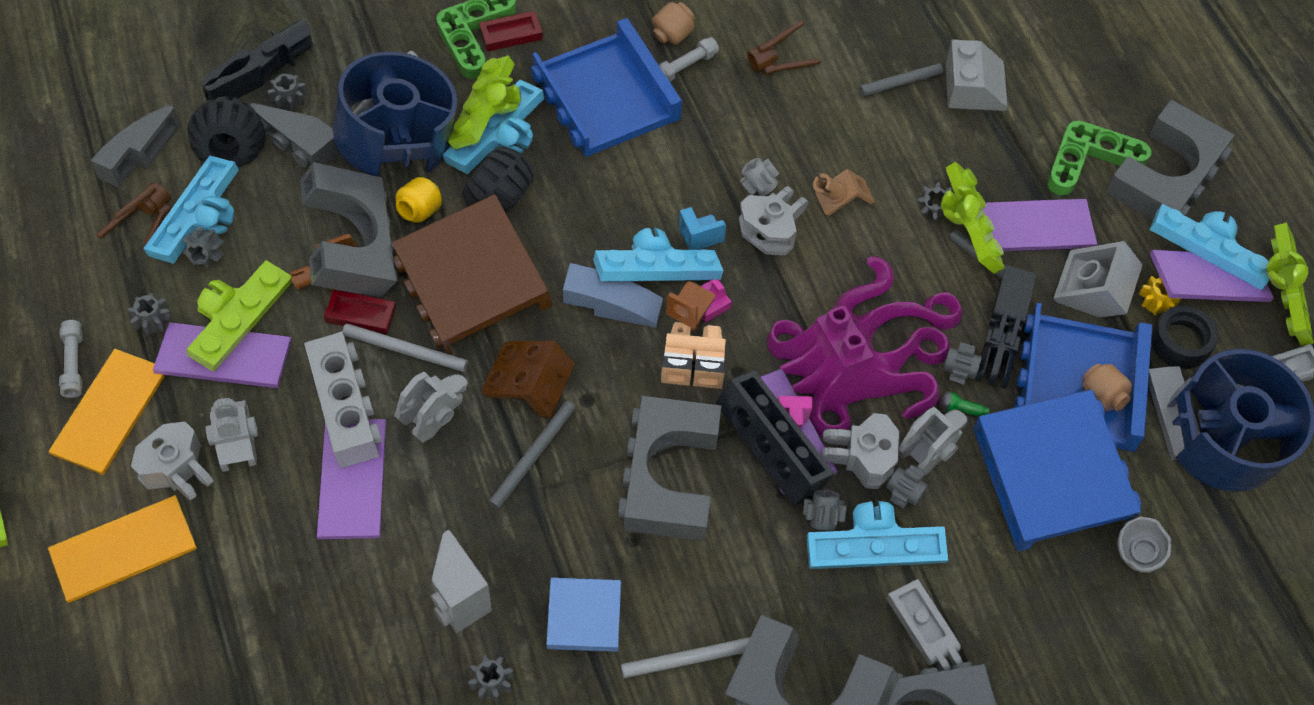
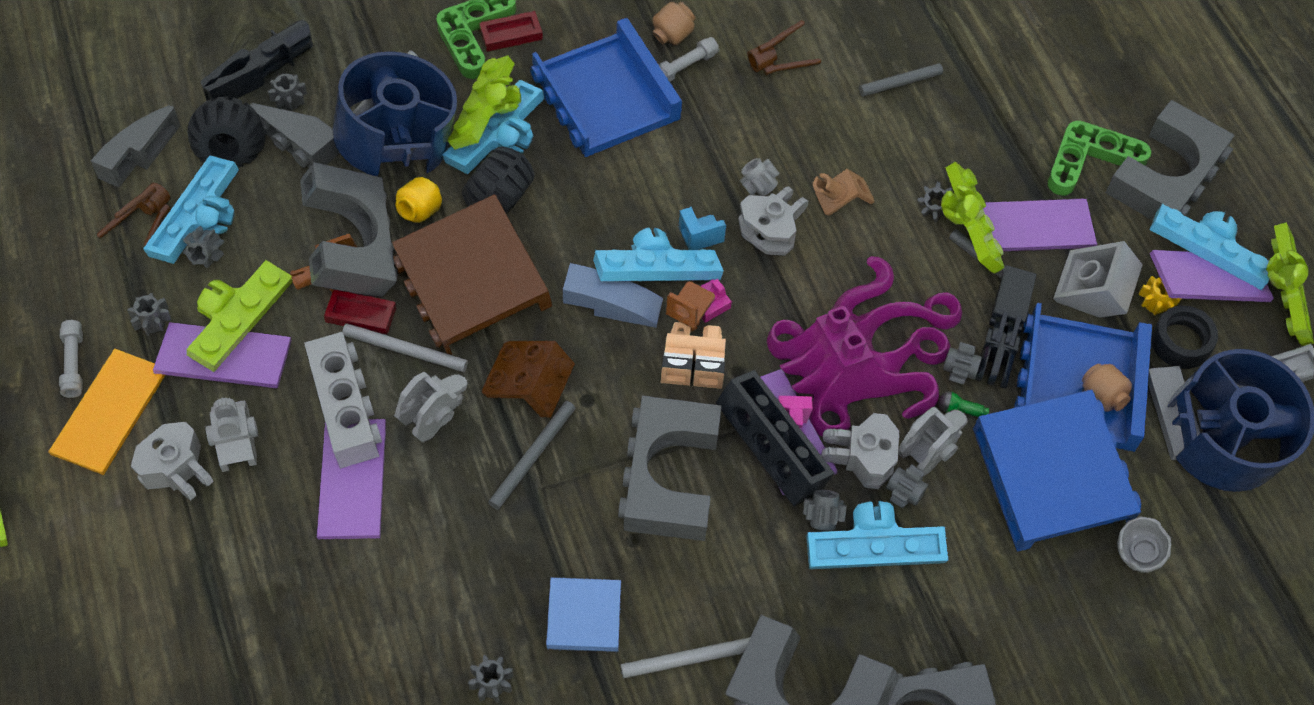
light orange piece [48,495,197,603] -> none
light grey slope [431,530,492,634] -> none
light grey hinge [887,579,963,671] -> none
light grey slope [945,40,1007,111] -> none

